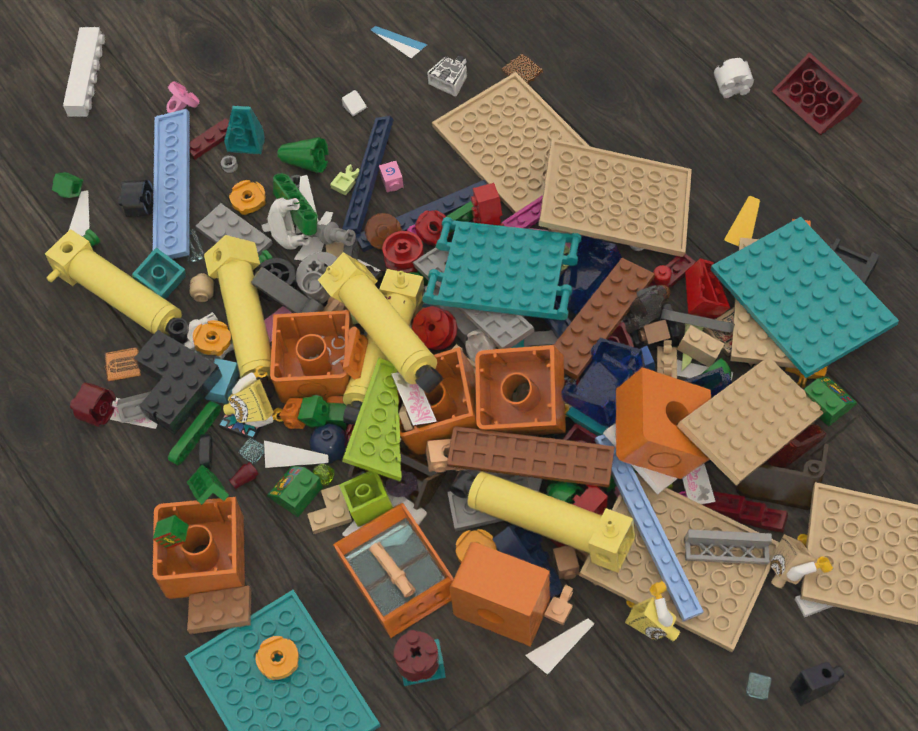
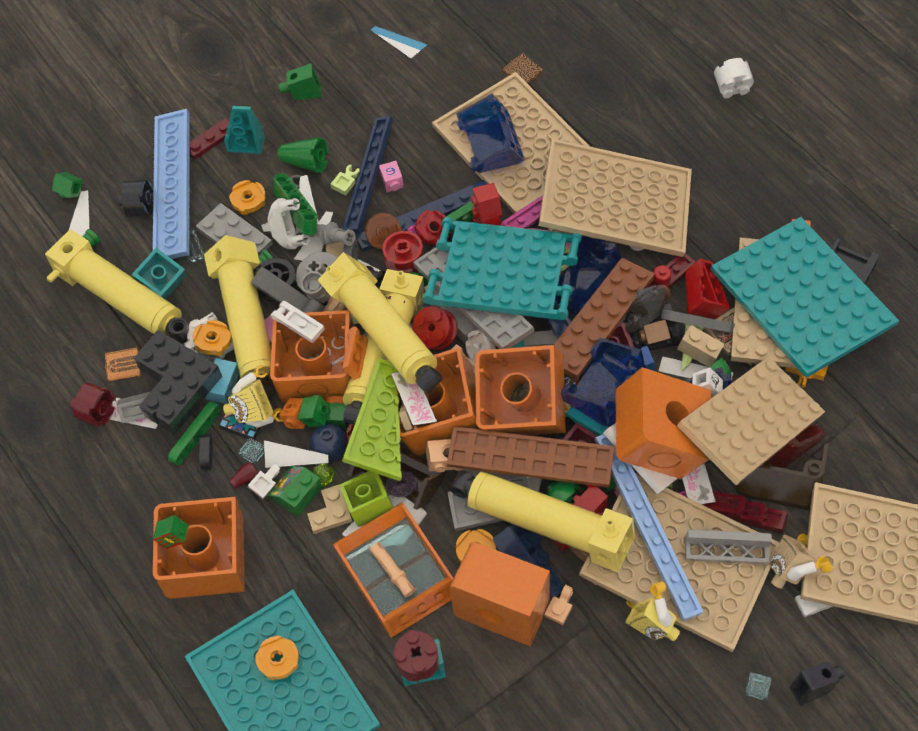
white brick [63,27,105,117] -> none
bright pink tile [166,82,199,113] -> none
green fence [187,464,229,505] -> none
medium nougat plate [187,586,252,634] -> none
tan head [190,274,214,302] -> none
light grey bush [221,155,238,173] -> none
white slope [342,90,367,116] -> none
torso [428,56,467,97] -> none
white sticker [525,619,594,674] -> none
medium nougat brick [553,546,579,580] -> none
tan plate [657,340,677,379] -> none
yellow sticker [724,196,760,247] -> none
dark red slope [772,53,863,135] -> none
green slope [804,377,857,427] -> none
none -> white plate [248,464,280,499]
none -> white plate [271,301,325,343]
none -> green torso [279,64,322,100]
none -> clear blue windscreen [456,93,525,173]
none -> white brick [692,368,723,398]

